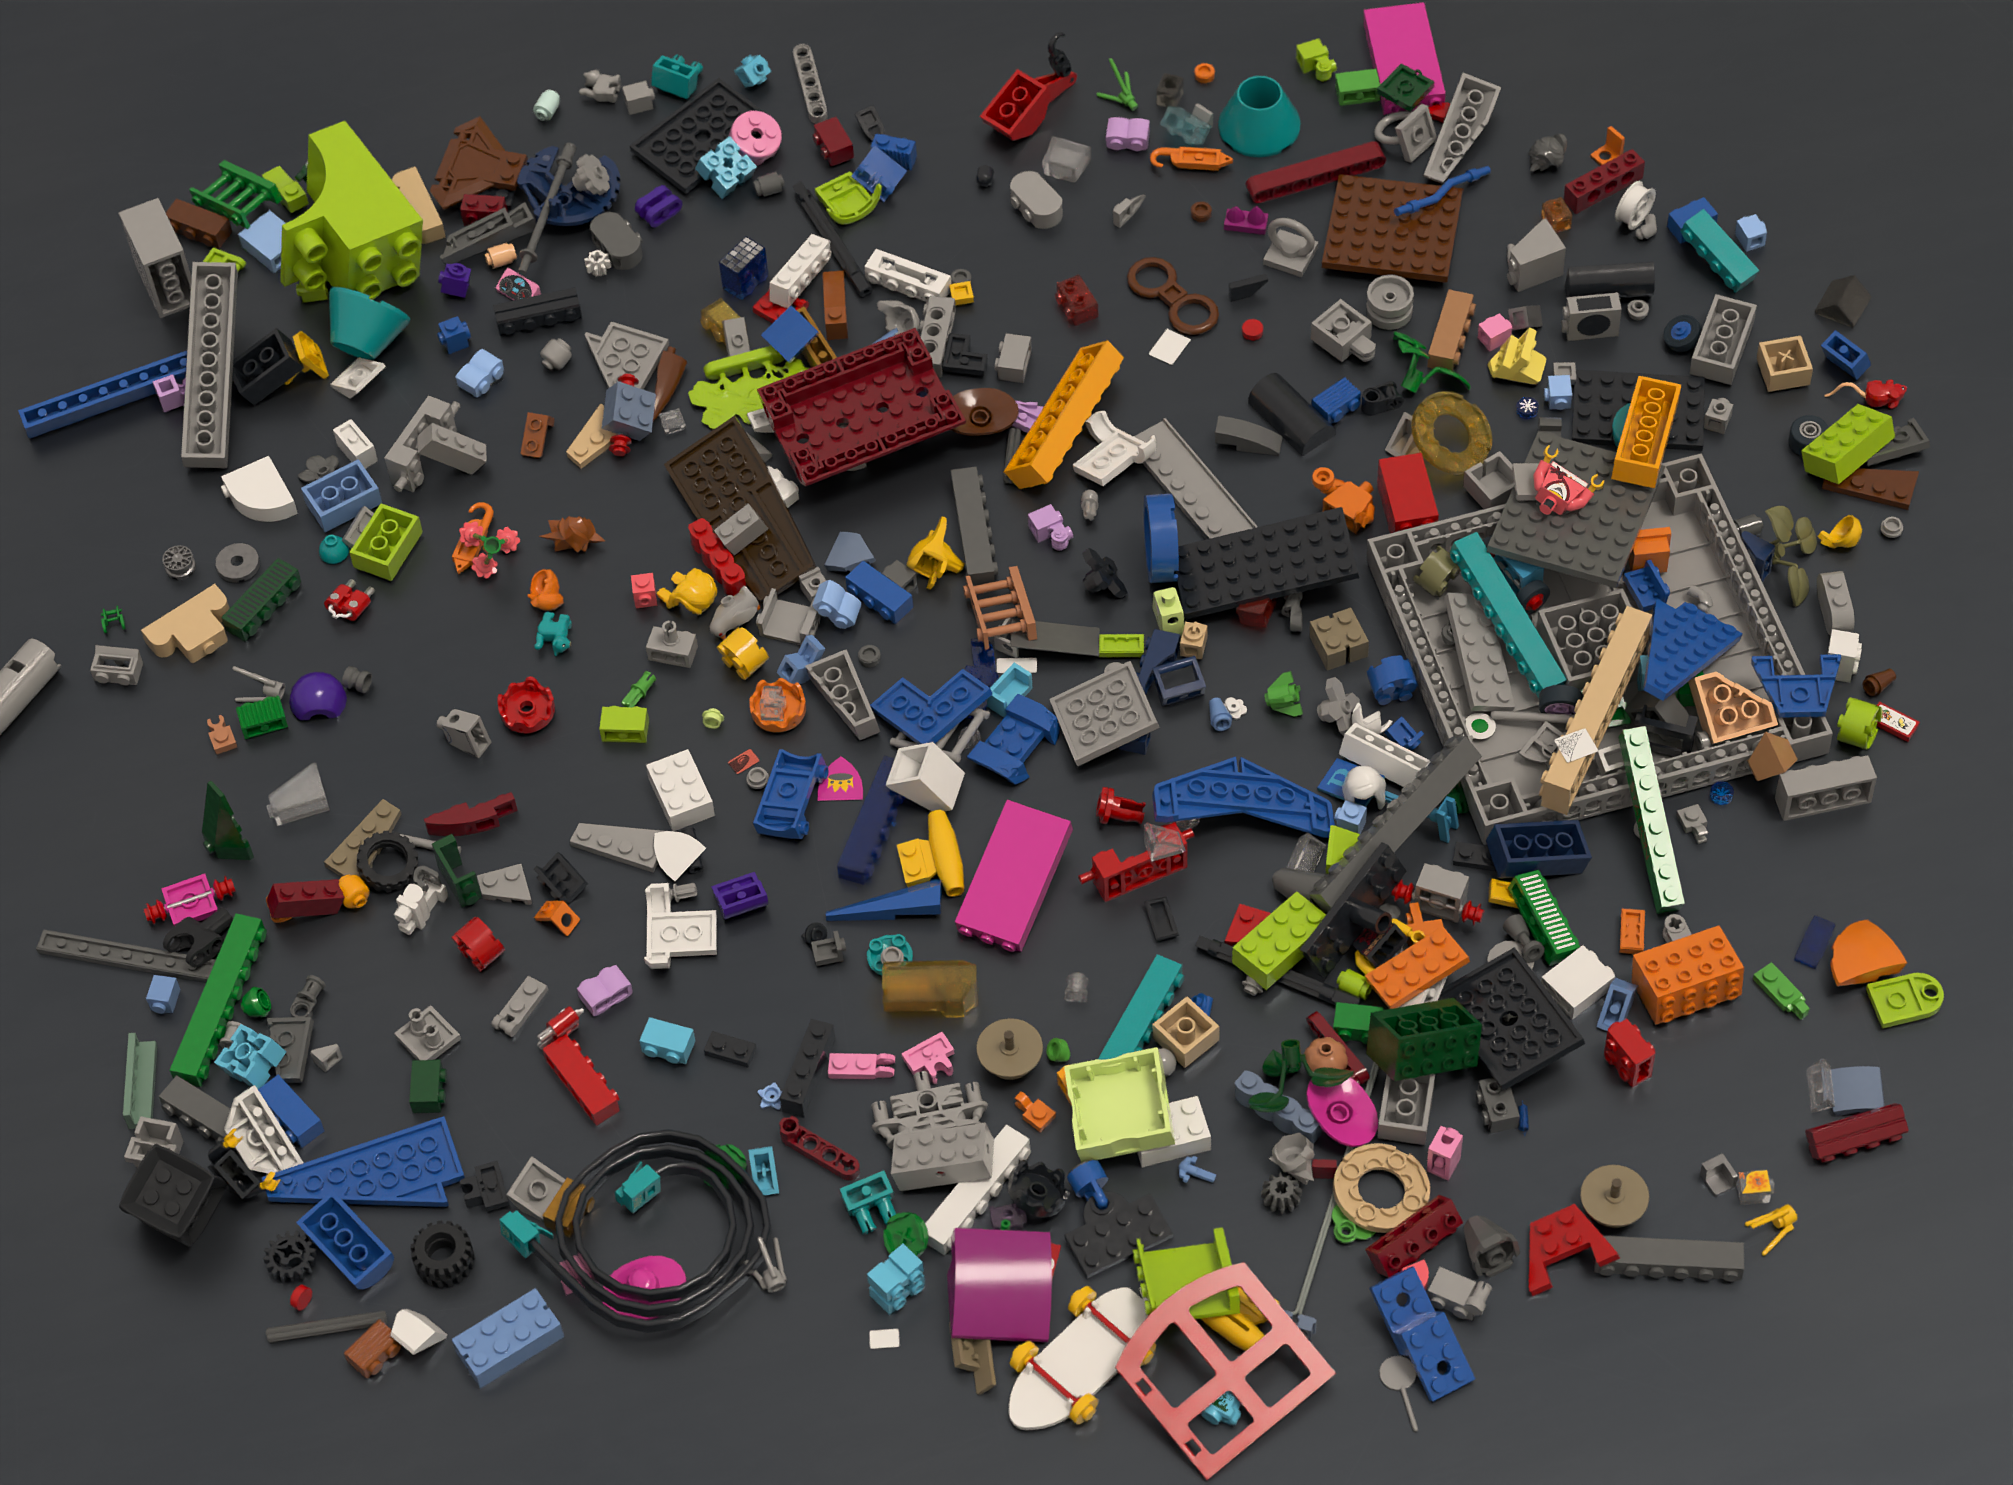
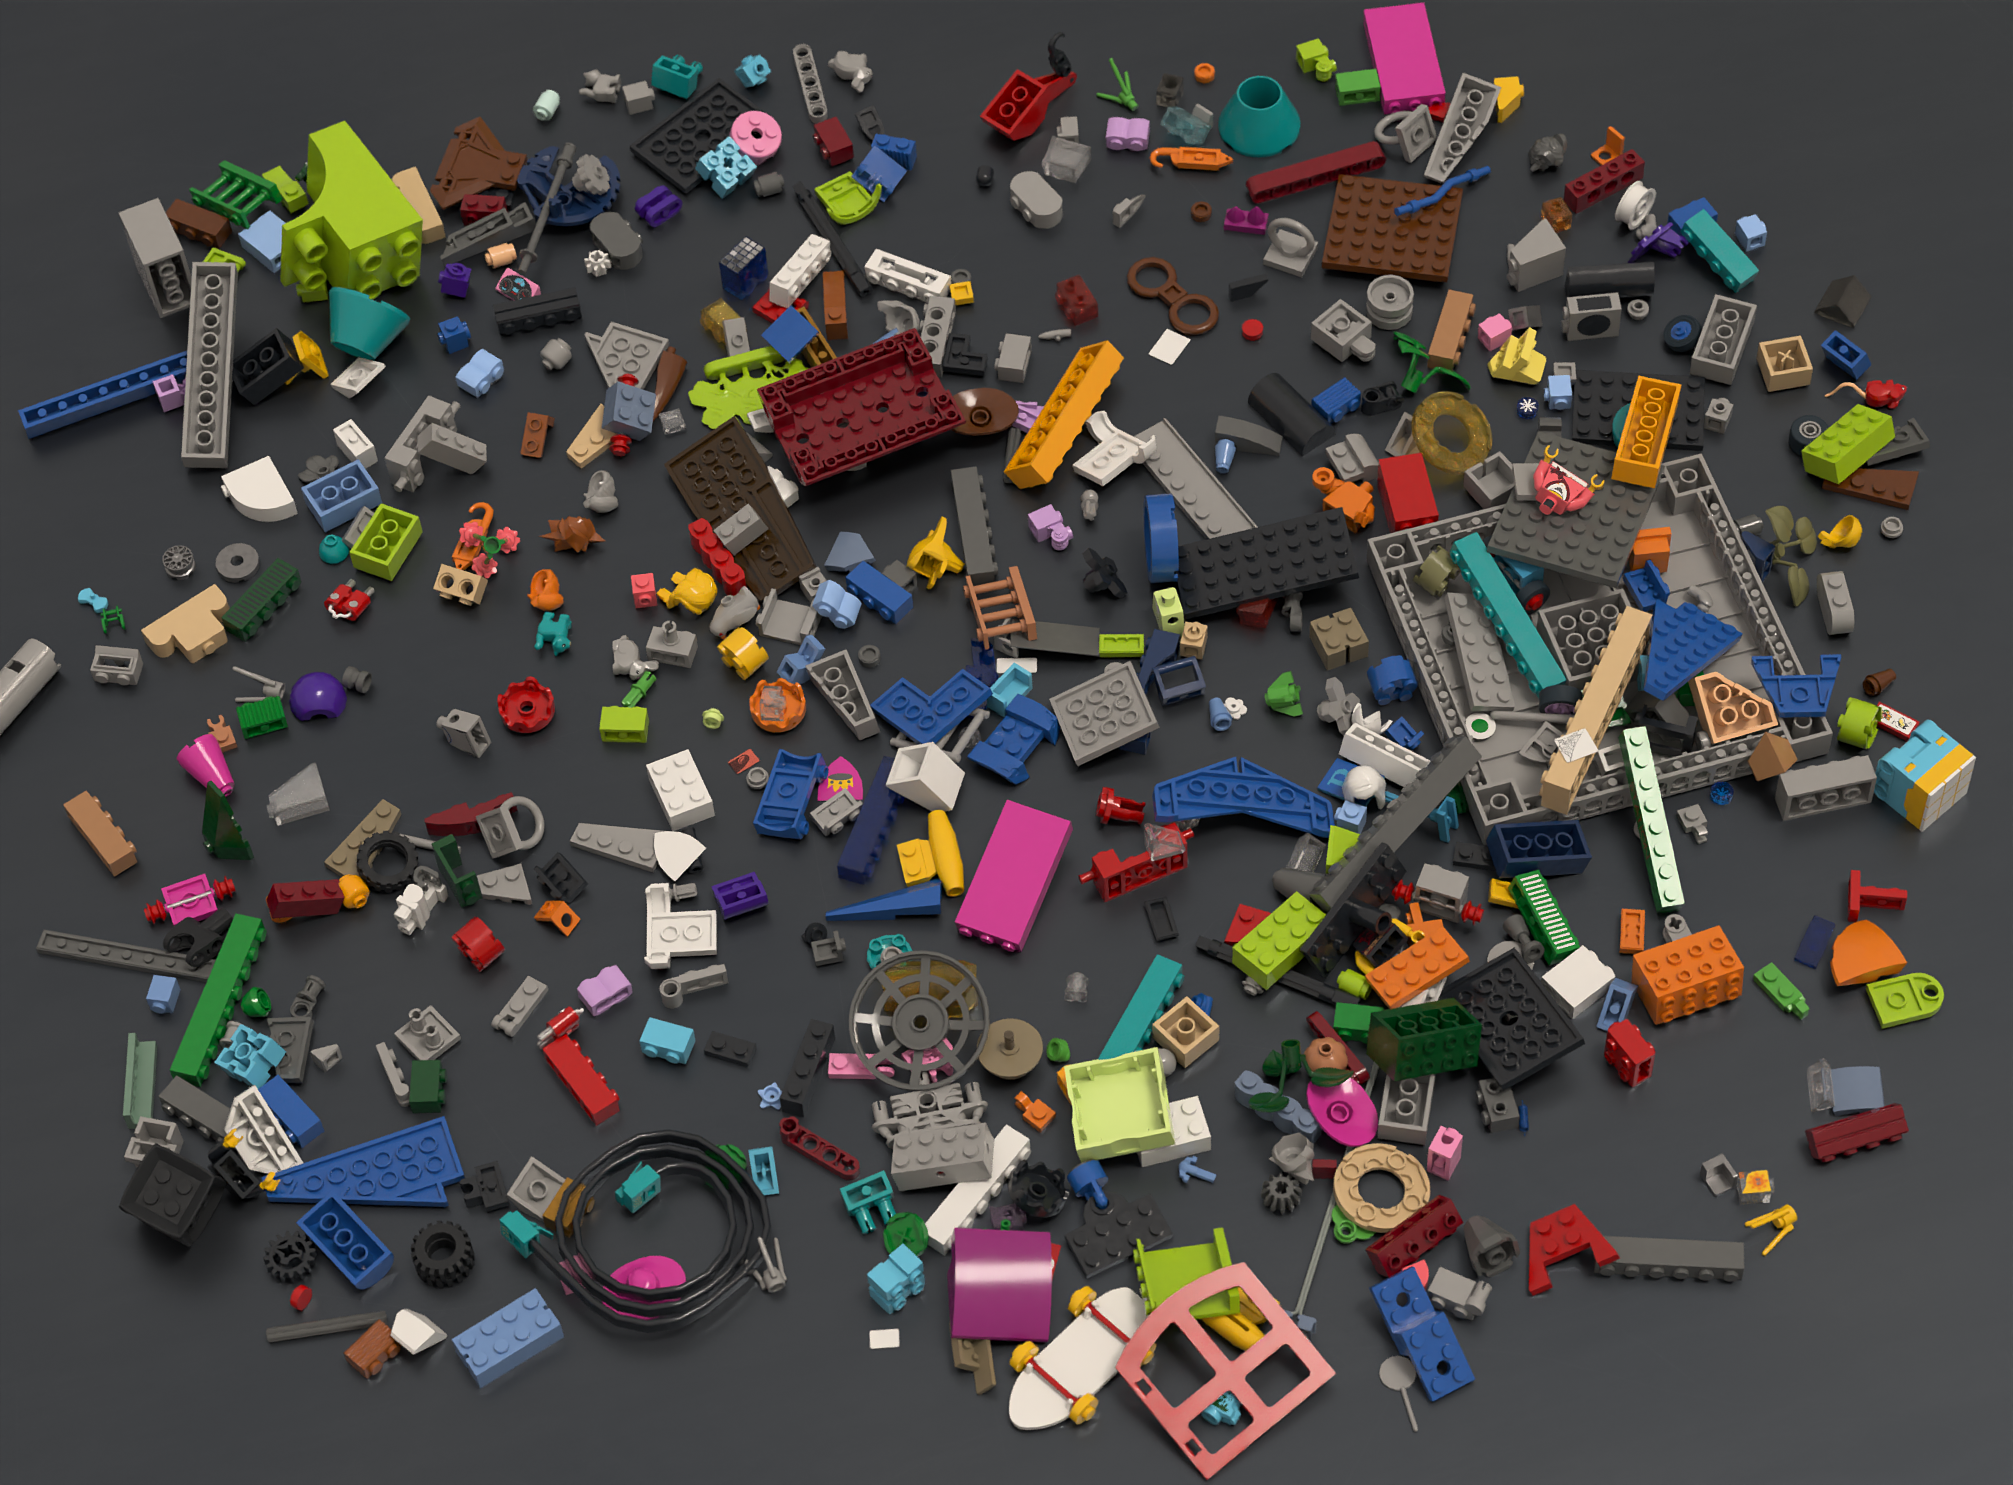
dark green plate [1377,63,1435,112] -> none
dark tan piece [1581,1165,1649,1228] -> none
white brick [1827,629,1862,683] -> none
none -> medium nougat brick [63,790,137,877]
none -> medium azure piece [78,588,108,613]
none -> dark pink cone [177,734,235,797]
none -> light grey plate [376,1042,410,1107]
none -> tan brick [433,564,488,606]
none -> light grey tile [475,796,544,859]
none -> light grey hair [583,470,618,513]
none -> light grey animal [613,635,659,680]
none -> light grey plate [660,964,728,1009]
none -> light grey bracket [809,788,863,836]
none -> light grey animal [828,51,873,93]
none -> dark grey dish [849,950,990,1091]
none -> light grey helmet [1039,329,1071,341]
none -> light grey brick [1057,117,1079,150]
none -> medium blue cone [1215,439,1236,473]
none -> light grey brick [1325,434,1378,482]
none -> yellow slope [1493,77,1524,123]
none -> dark purple plate [1628,222,1688,263]
none -> red bracket [1847,870,1907,922]
none -> piece [1874,720,1976,832]

